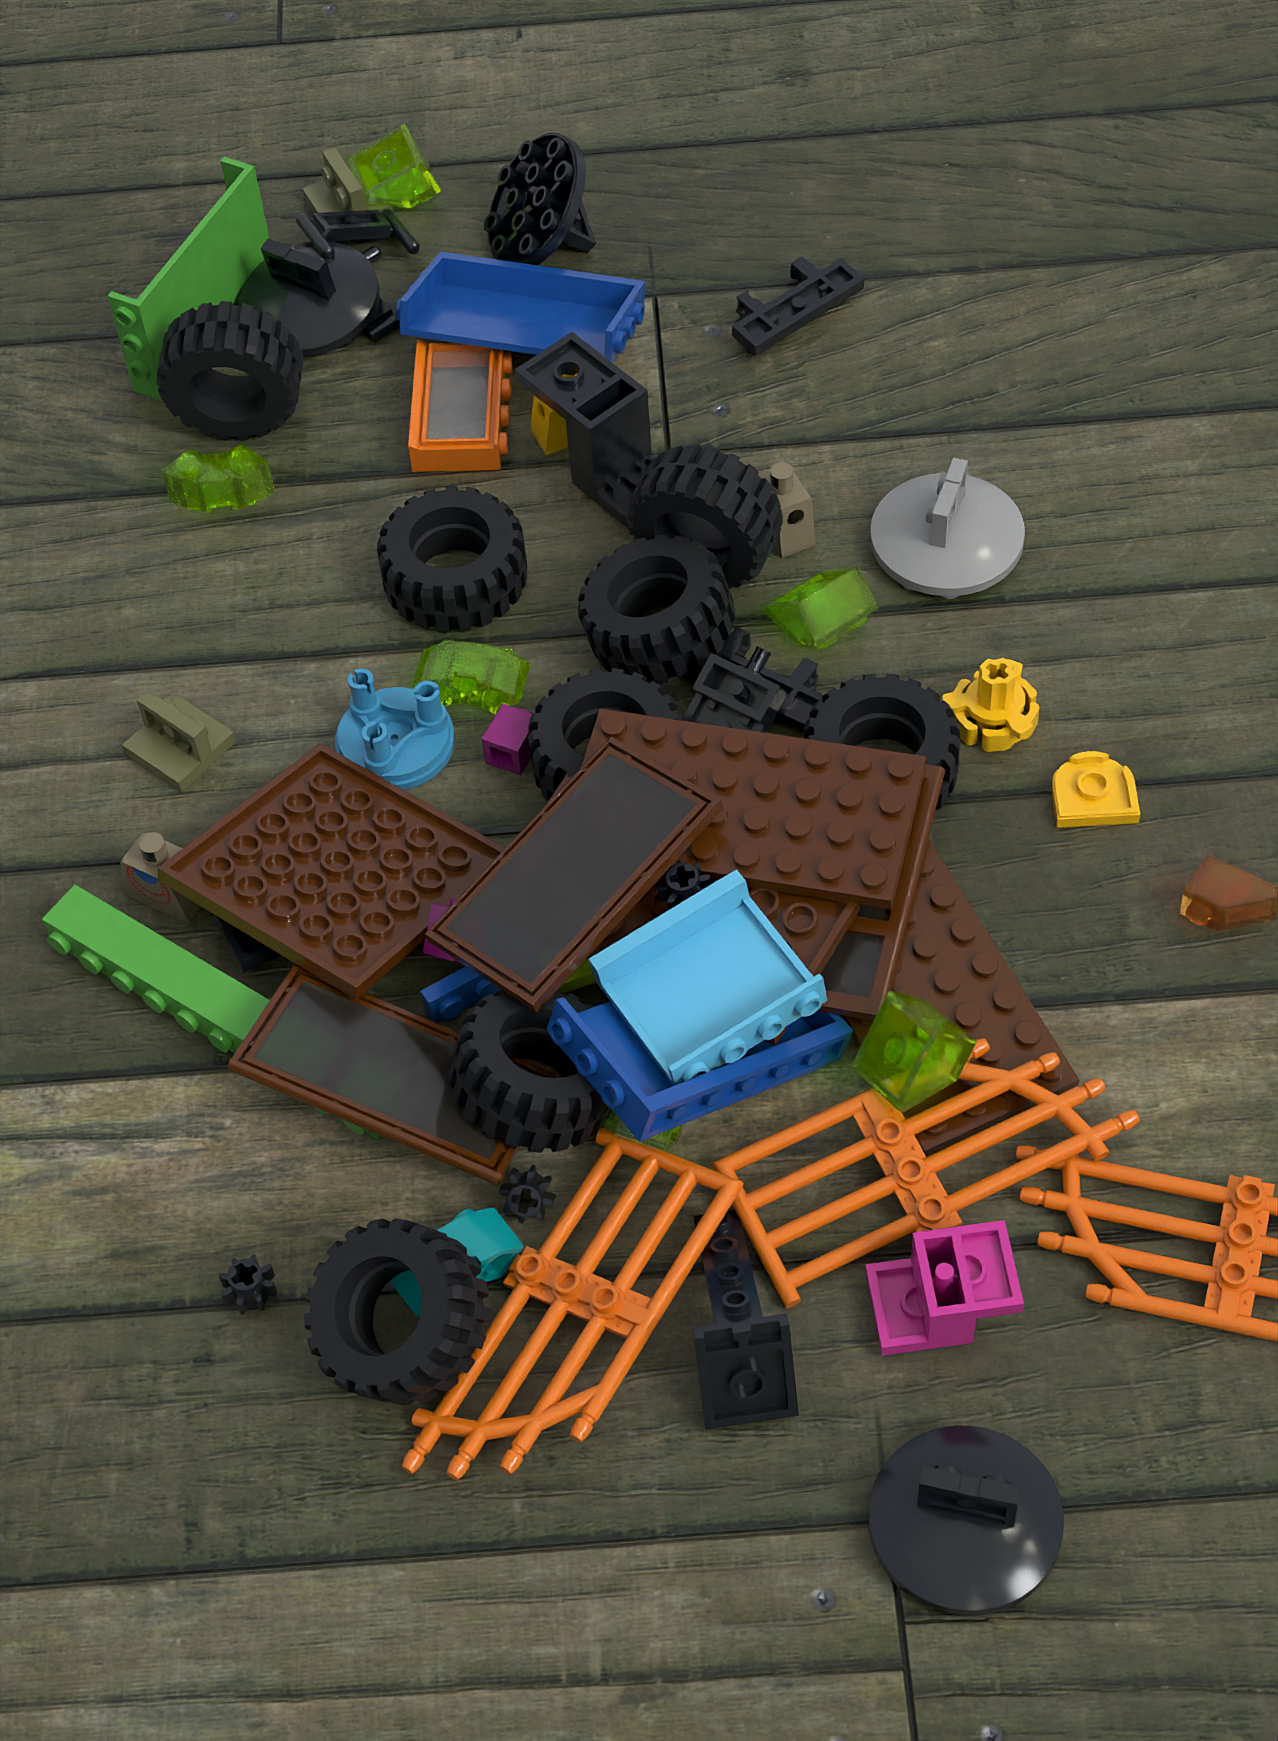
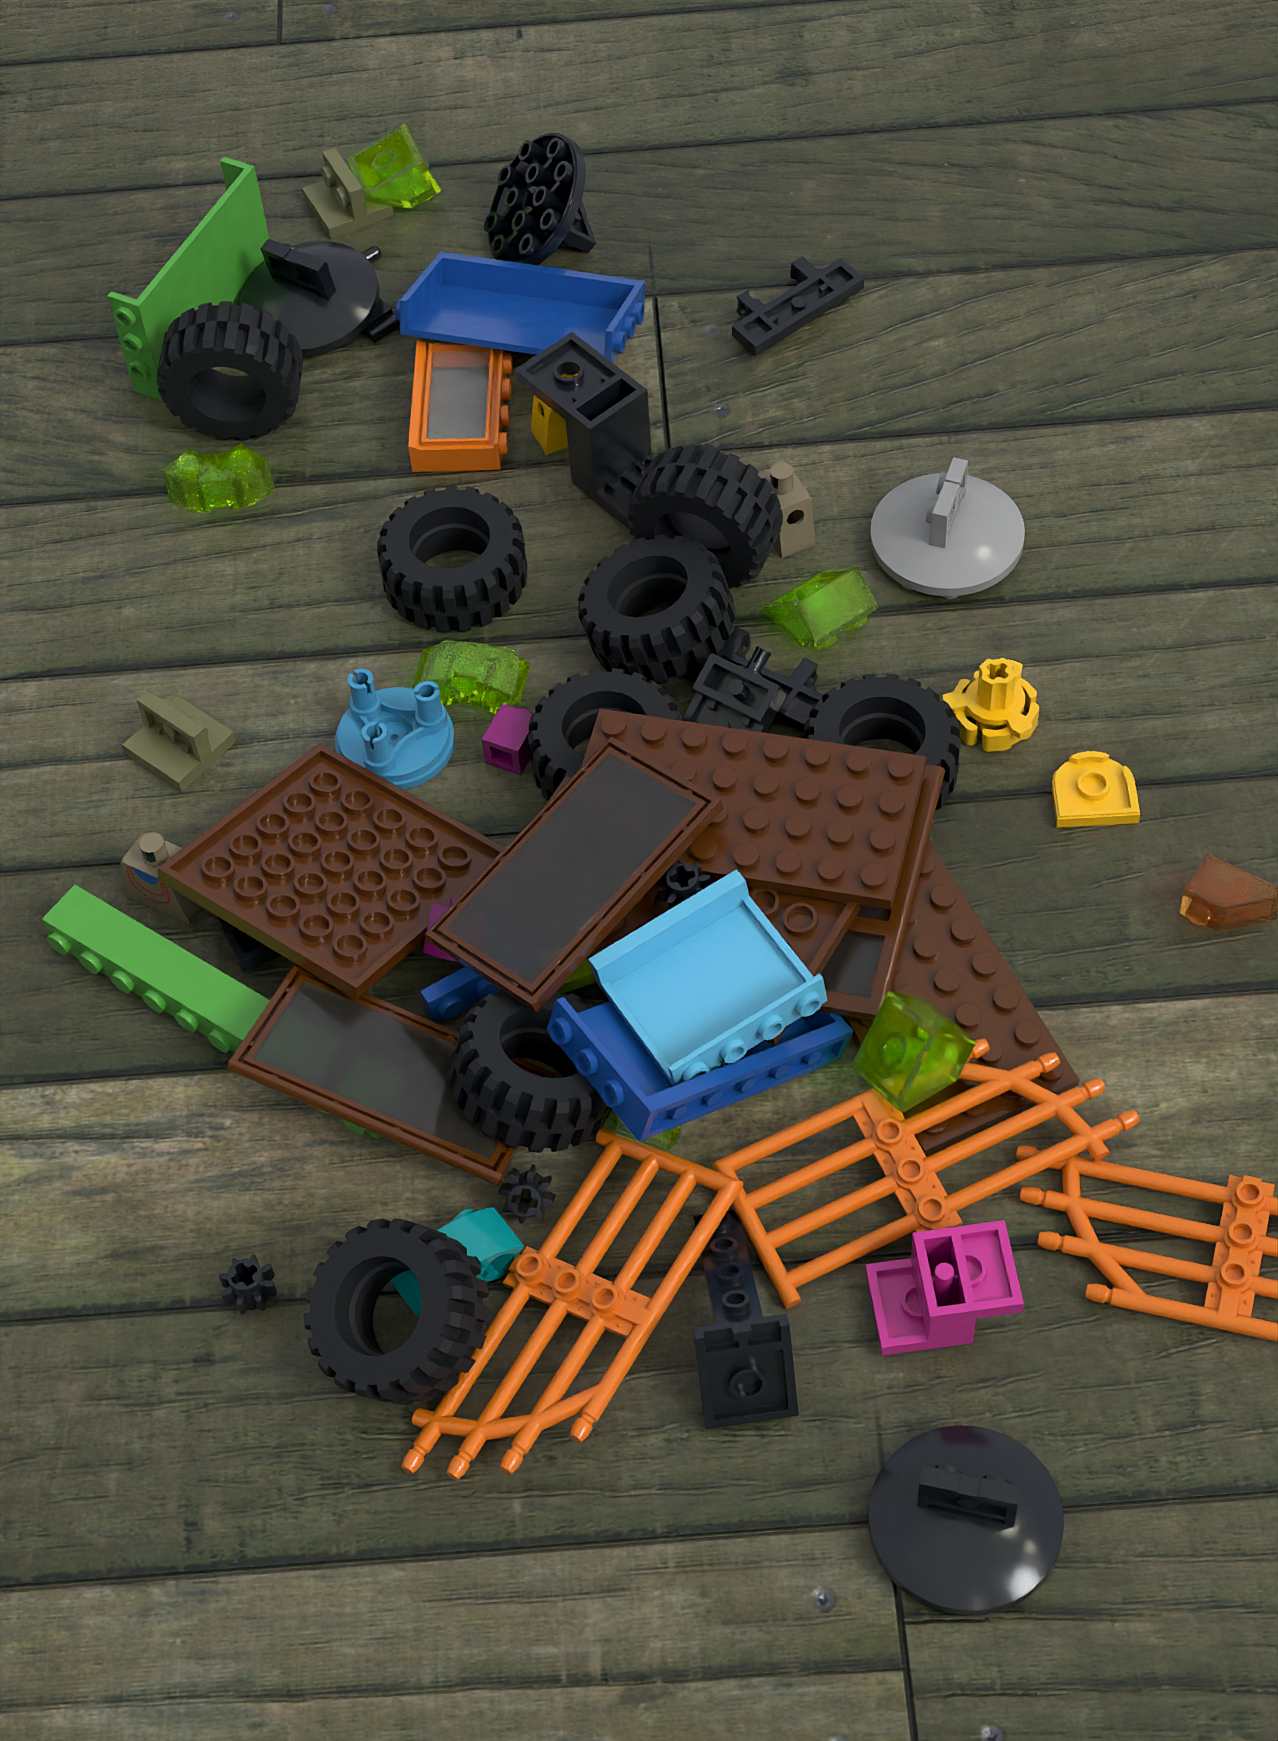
black plate [296,209,420,258] -> none

